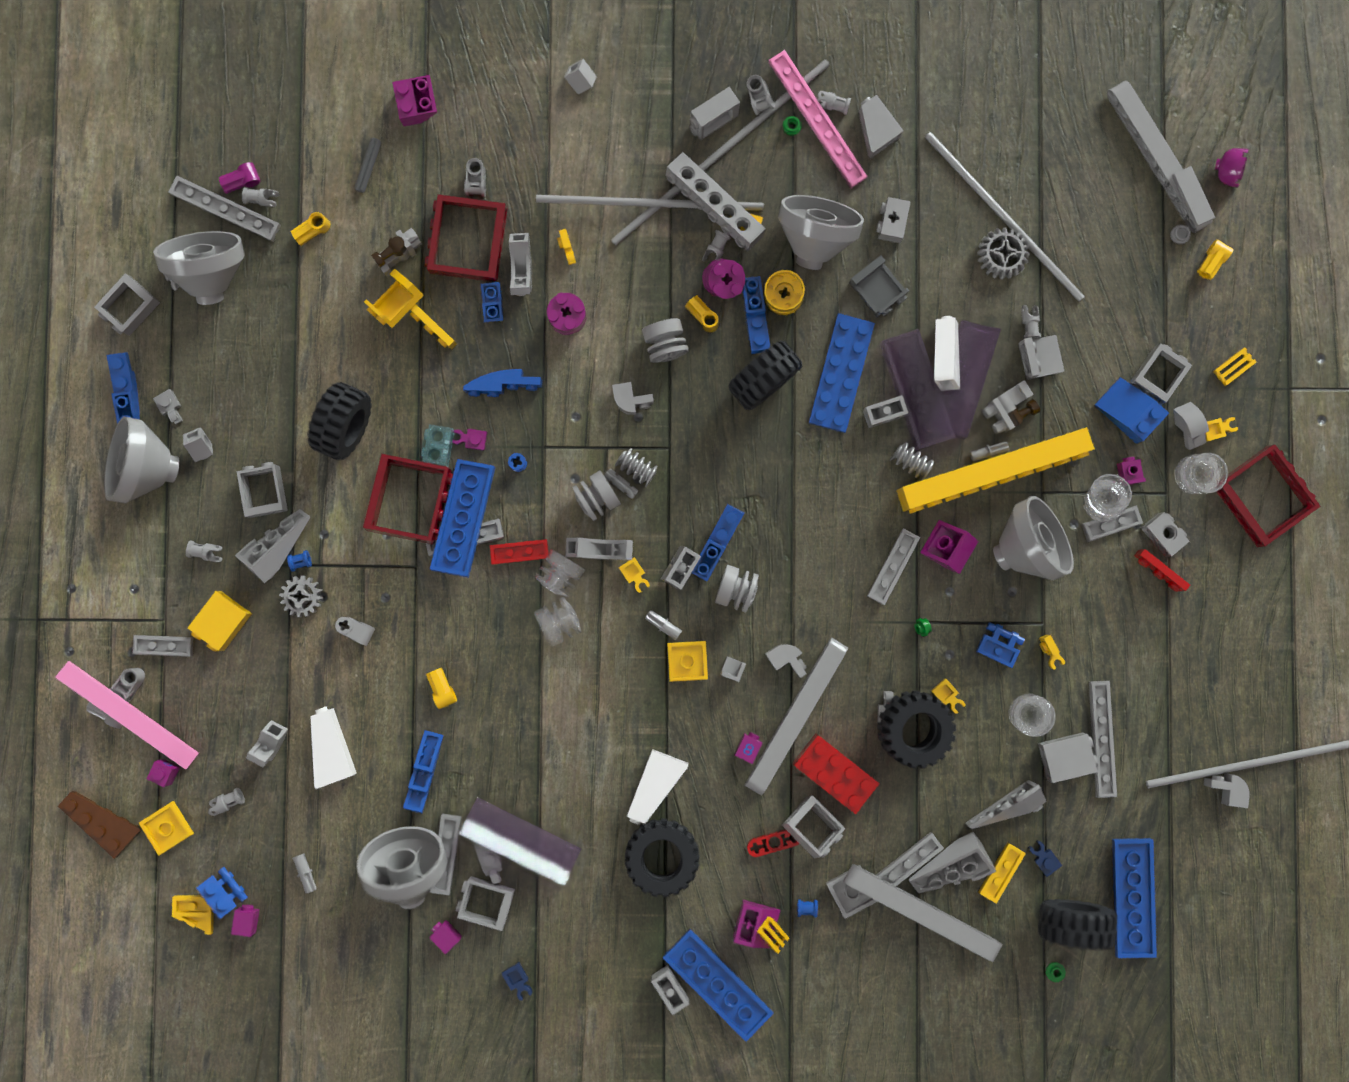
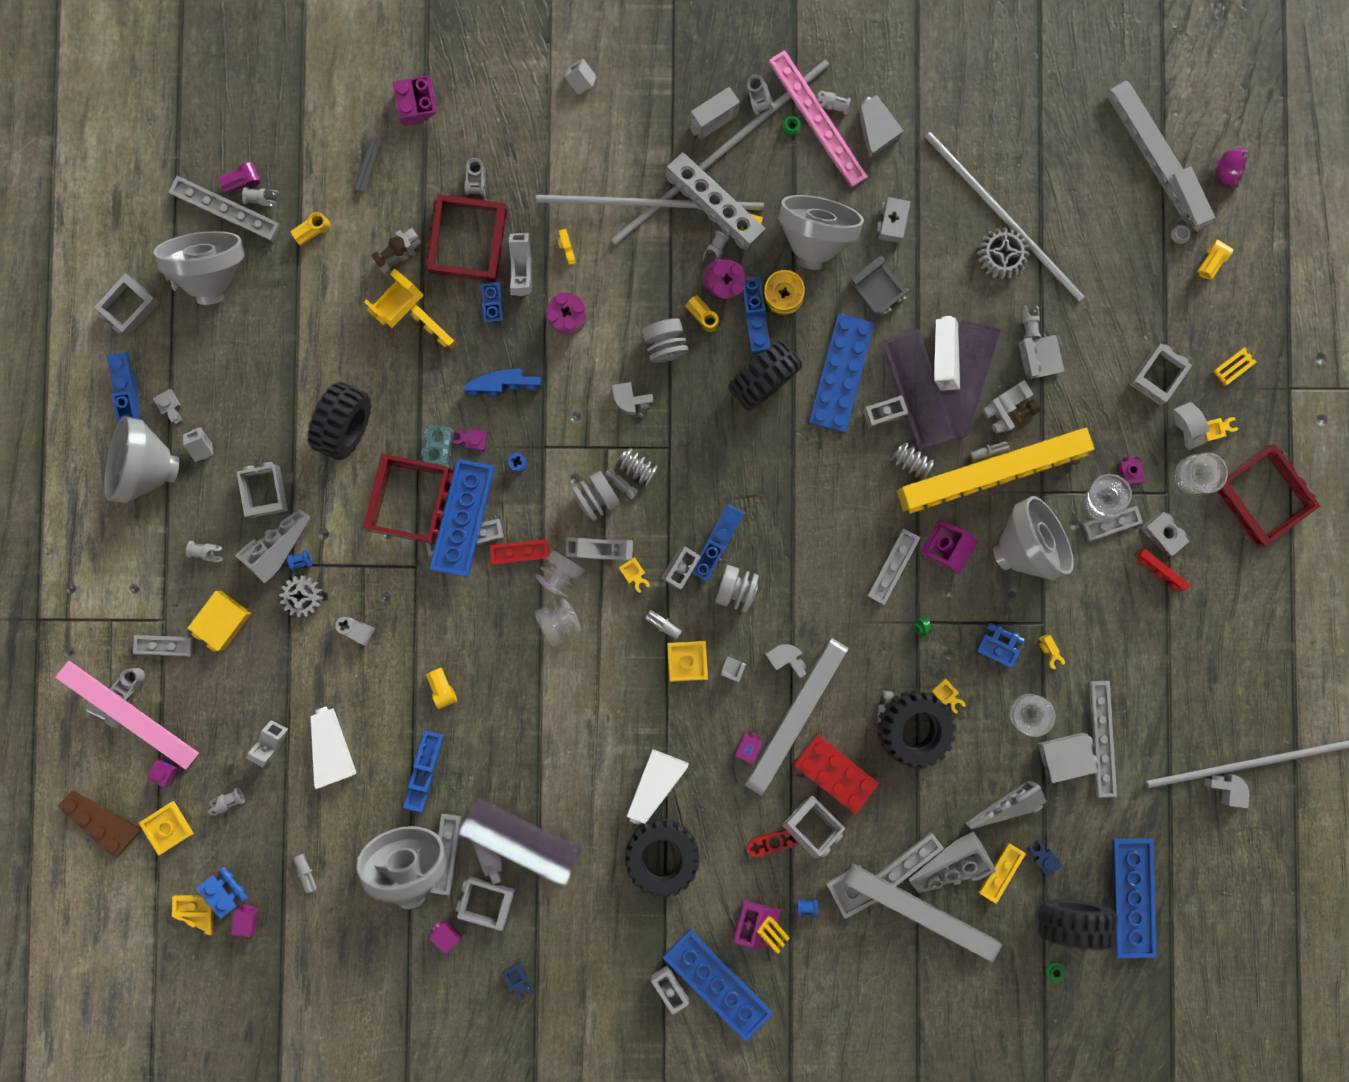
blue slope [1094,377,1169,444] -> none

